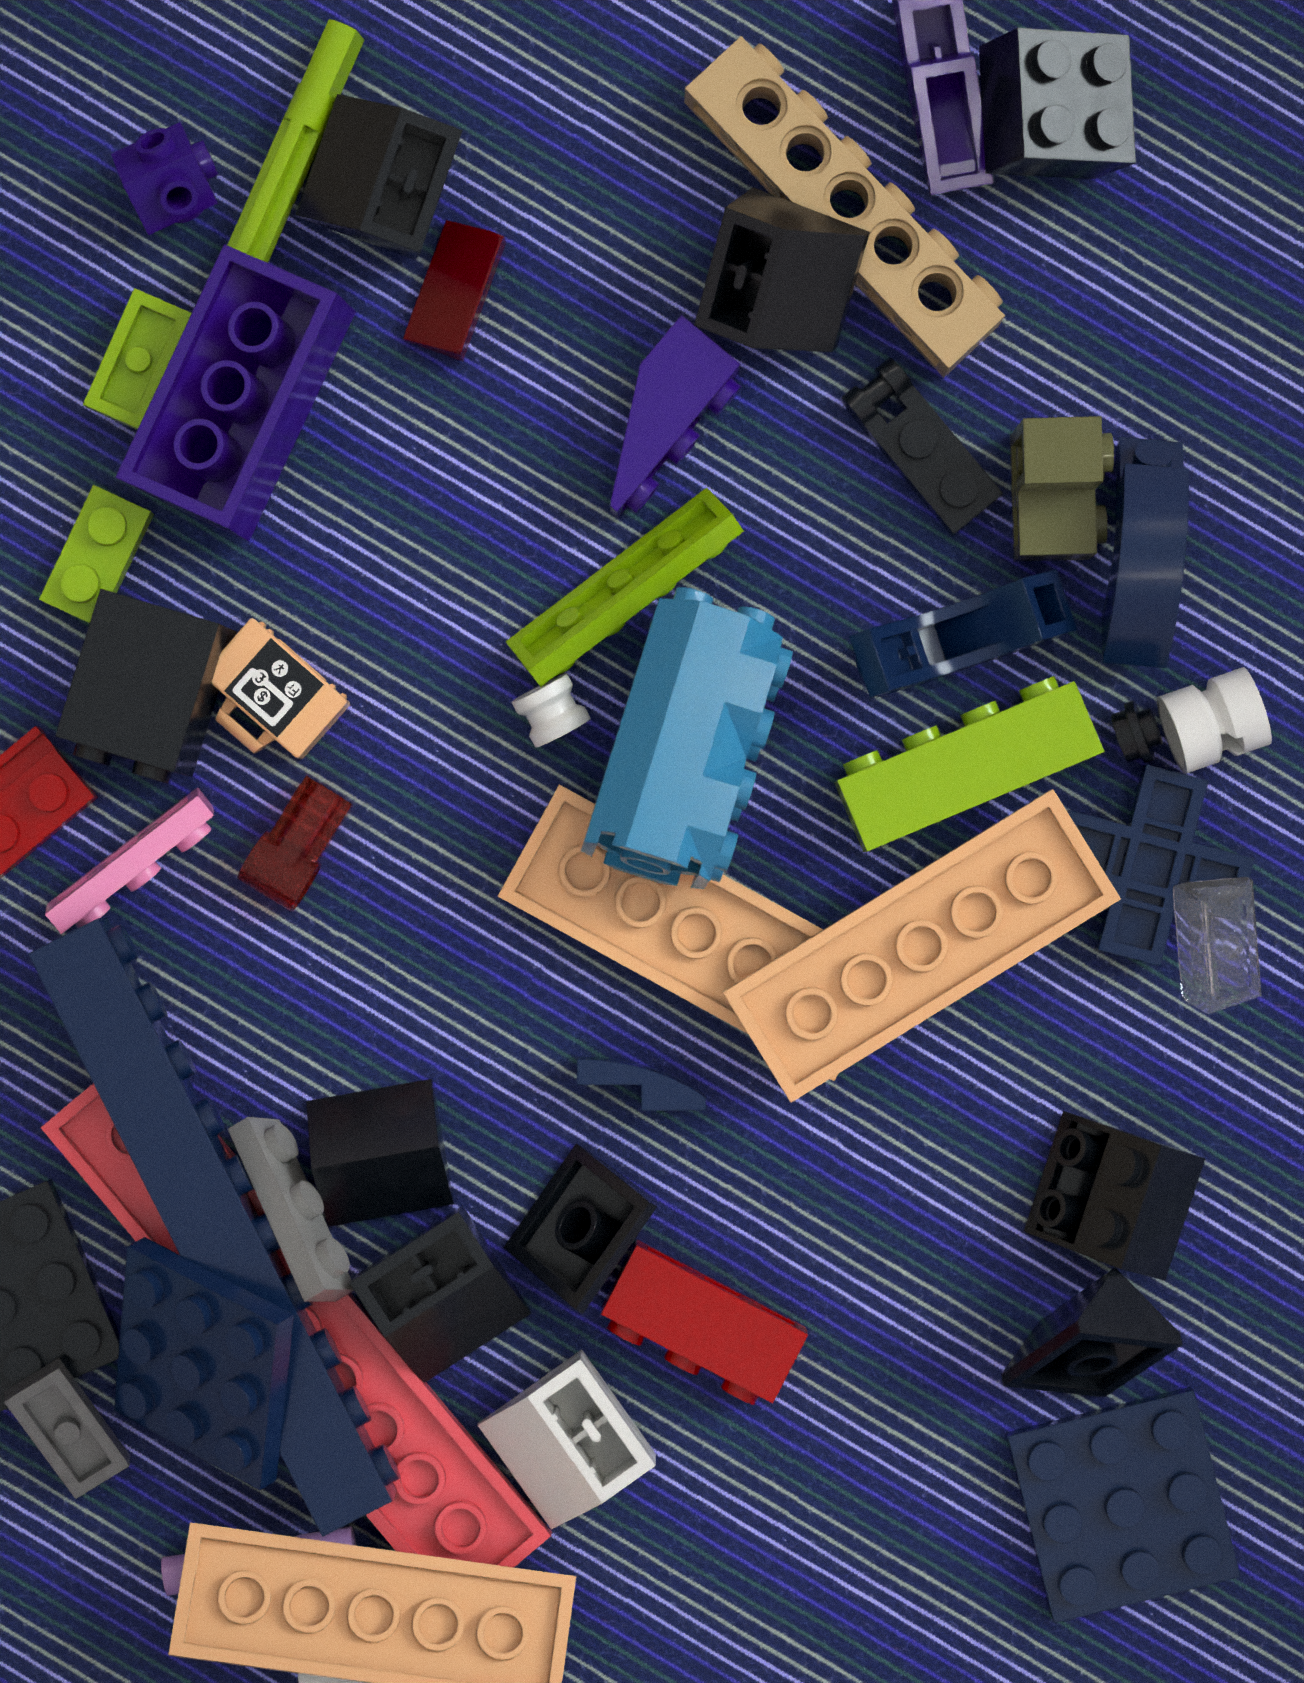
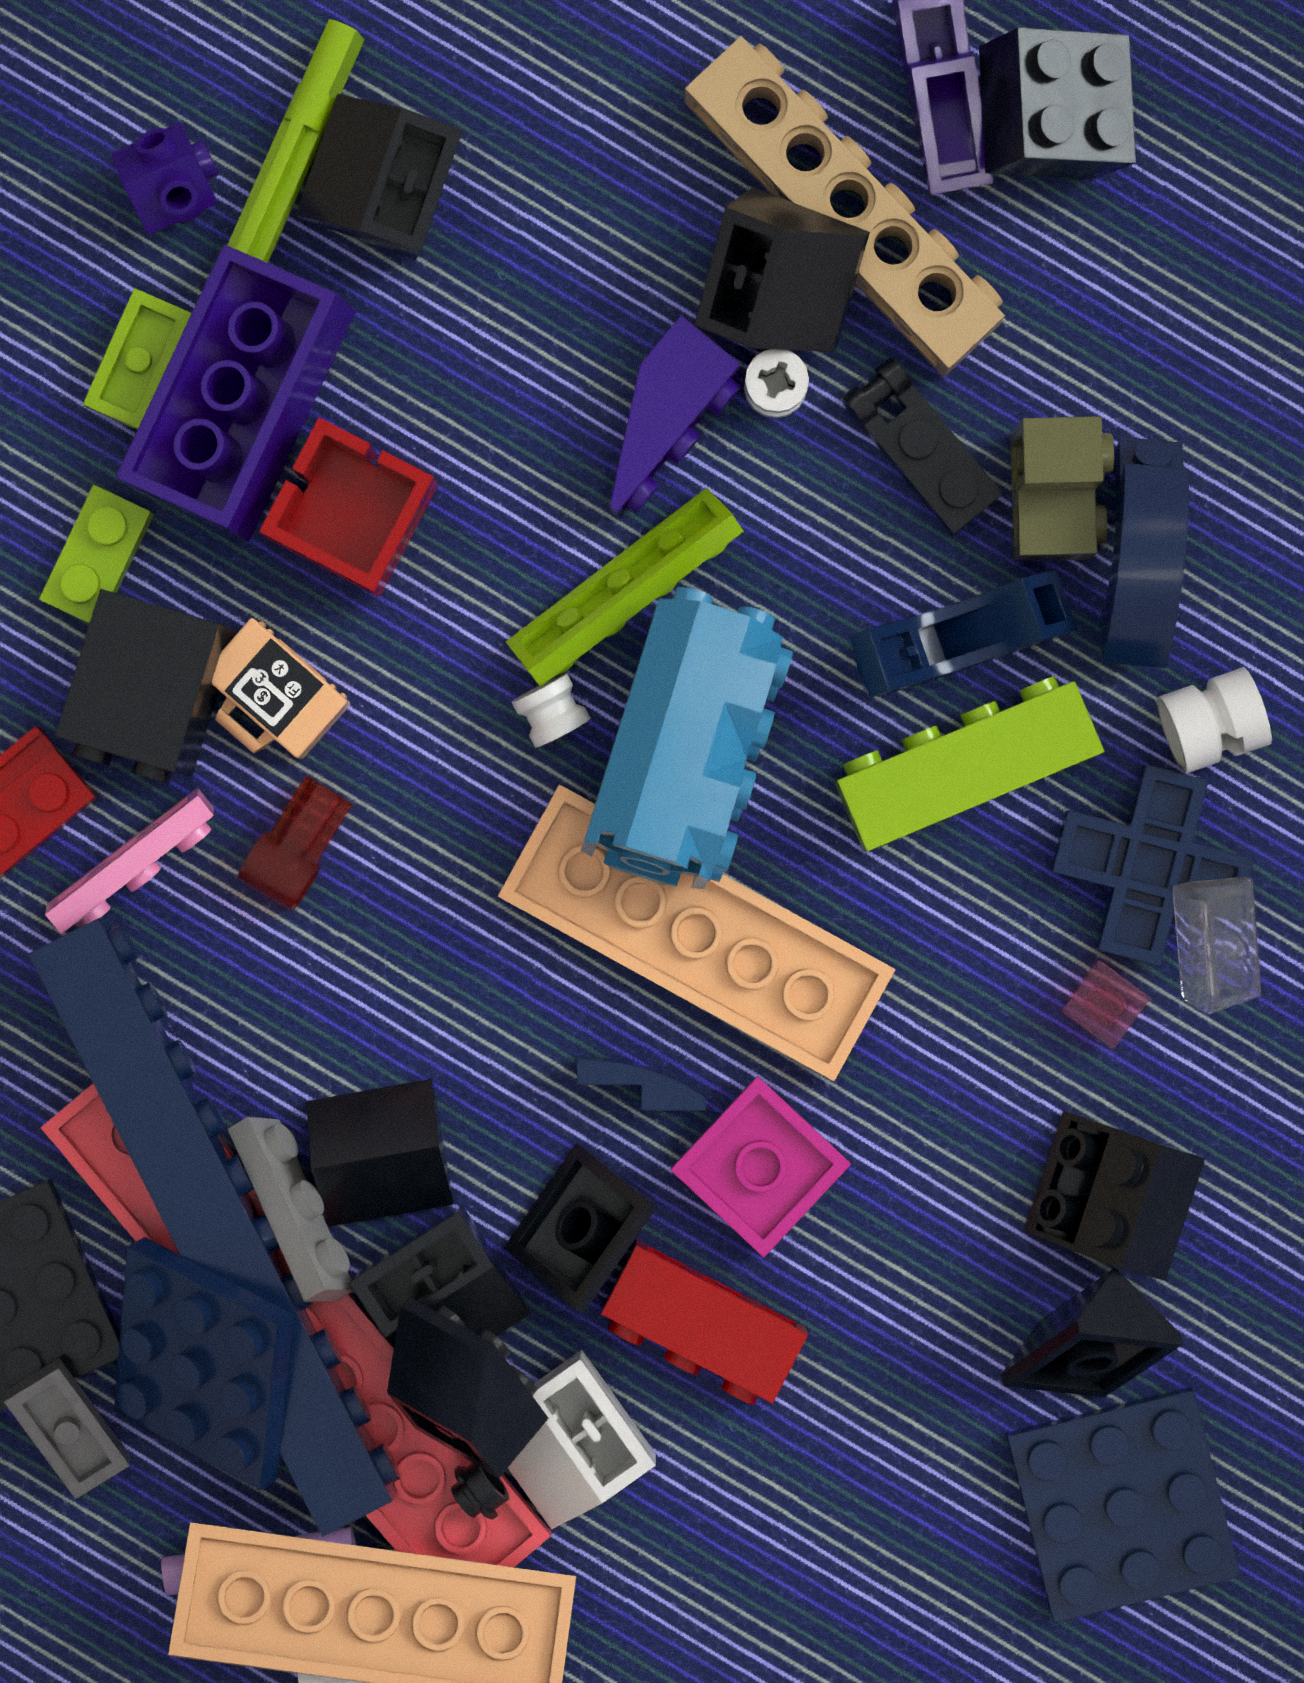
dark red slope [403,220,506,362] -> none
light nougat plate [723,789,1121,1103] -> none
black plate [1111,700,1163,763] -> none
none -> red piece [259,417,438,598]
none -> black slope [387,1297,549,1478]
none -> black plate [451,1463,509,1520]
none -> dark pink plate [670,1076,851,1257]
none -> white wheel [744,349,809,419]
none -> clear pink plate [1059,960,1151,1050]

